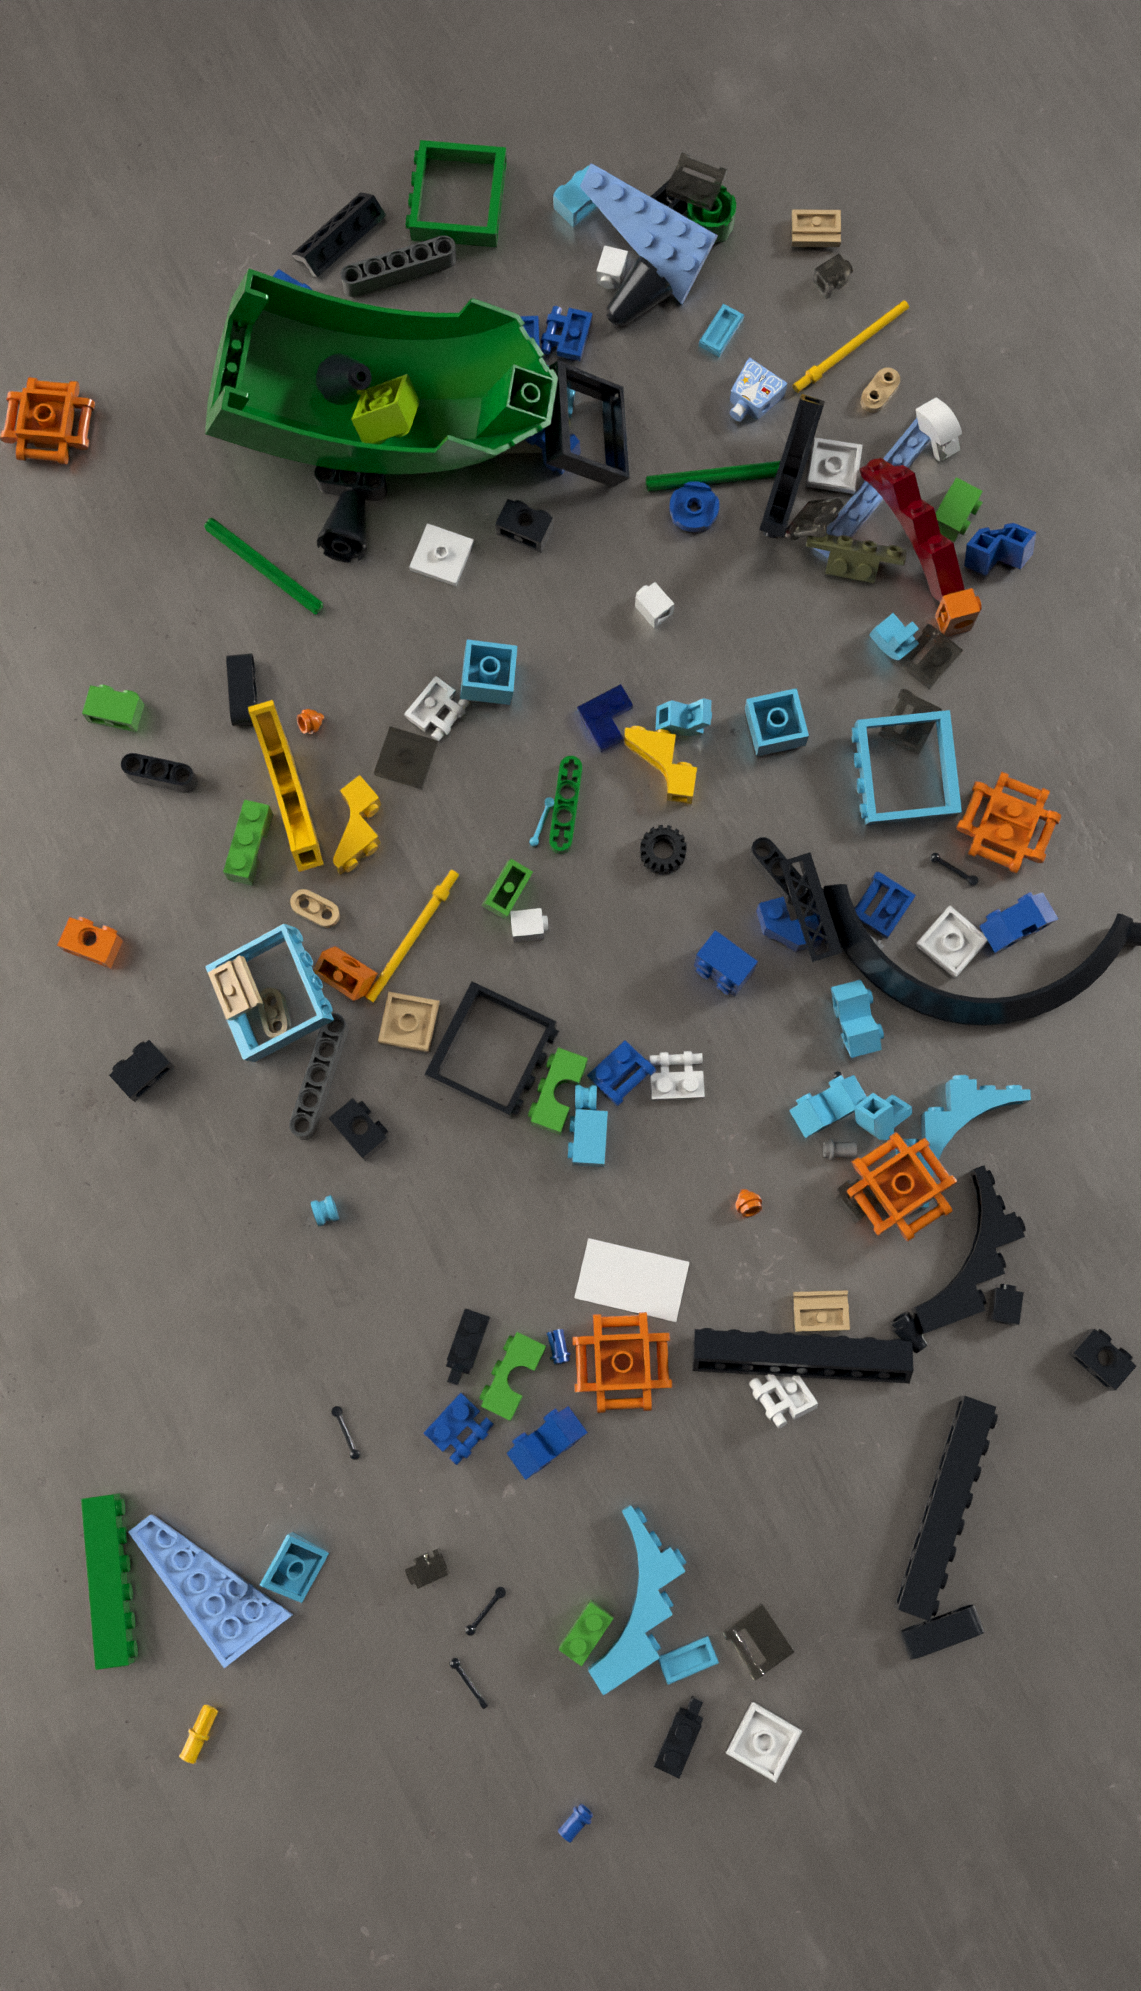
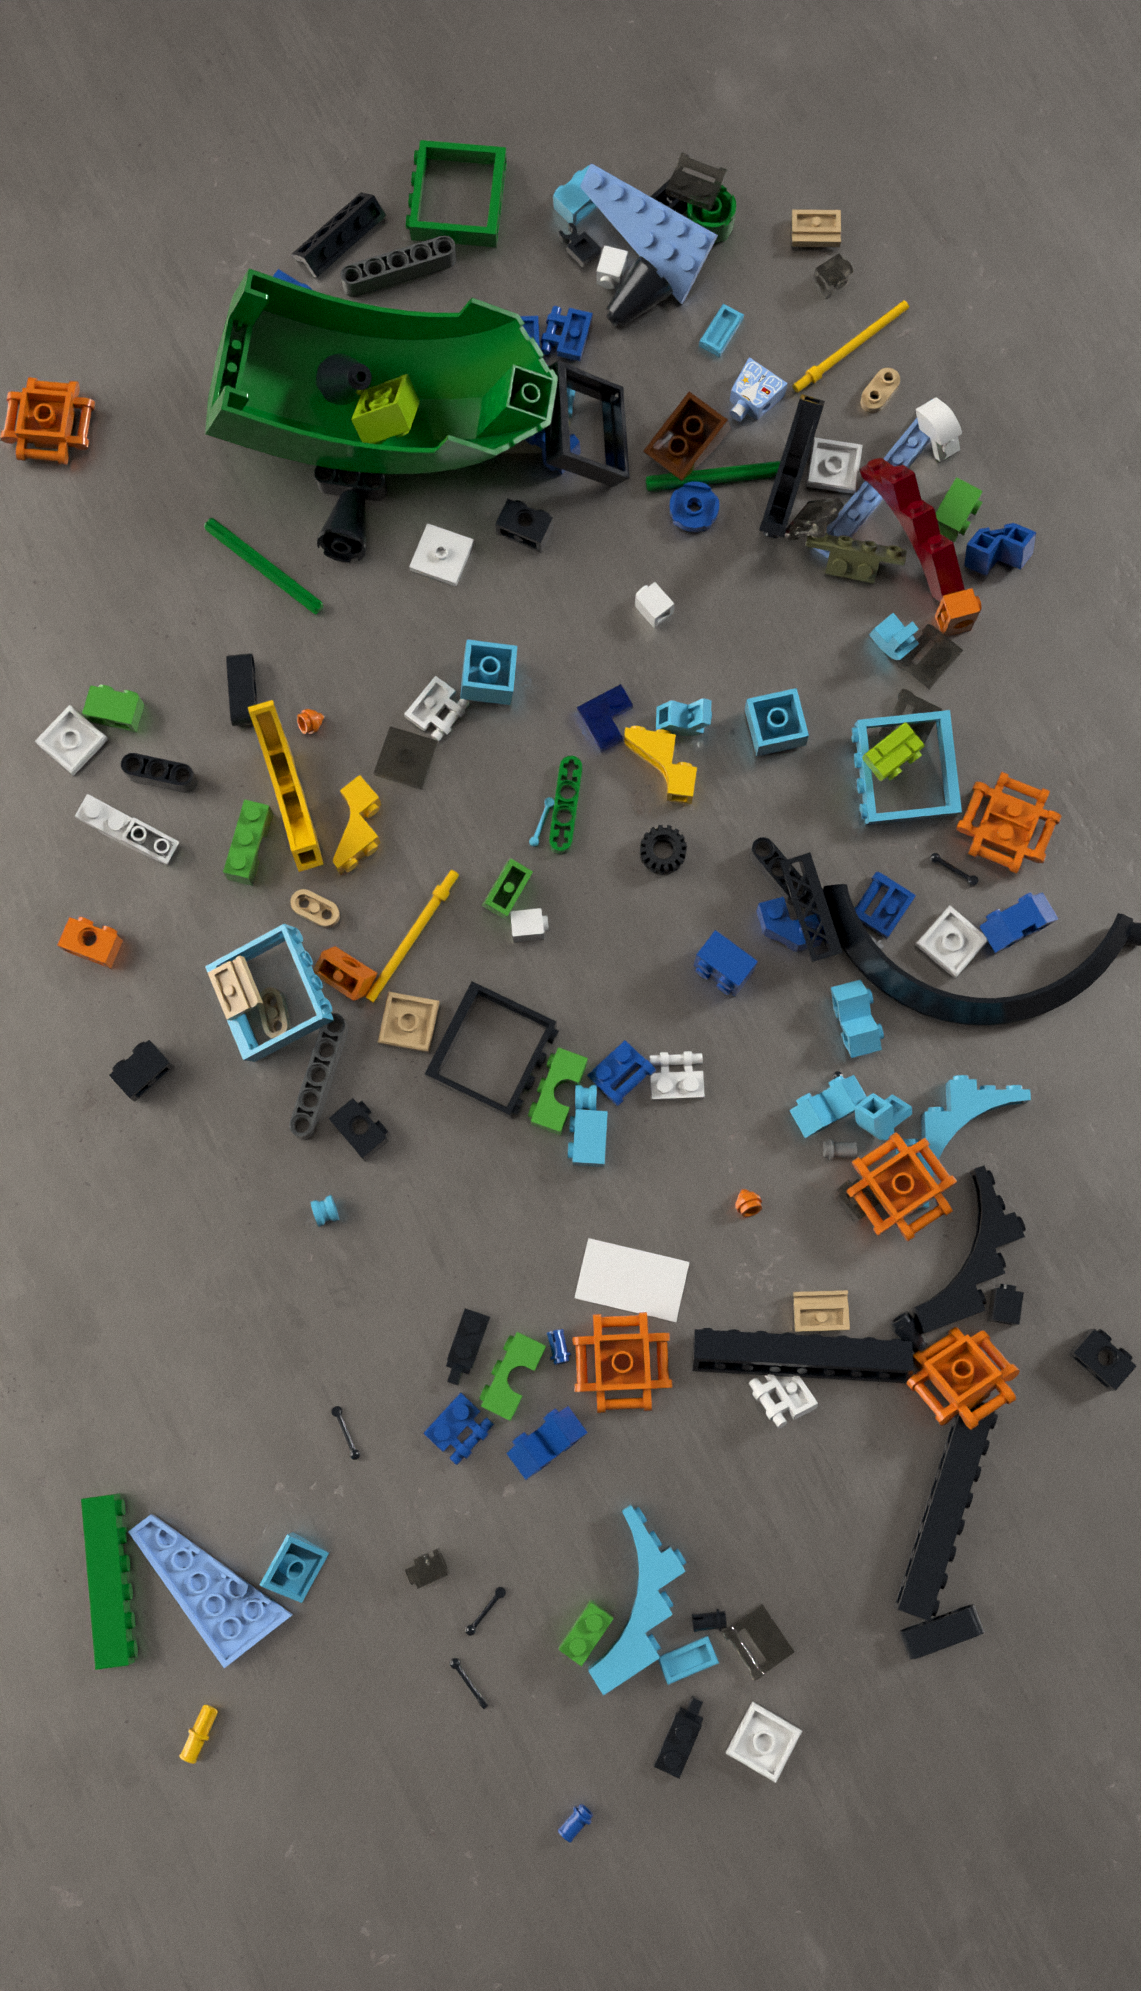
none -> white plate [35,705,108,776]
none -> white slope [75,794,180,865]
none -> black plate [559,223,601,268]
none -> reddish brown slope [643,391,731,481]
none -> black pin [692,1609,727,1632]
none -> lime brick [862,722,925,781]
none -> orange brick [907,1327,1020,1430]

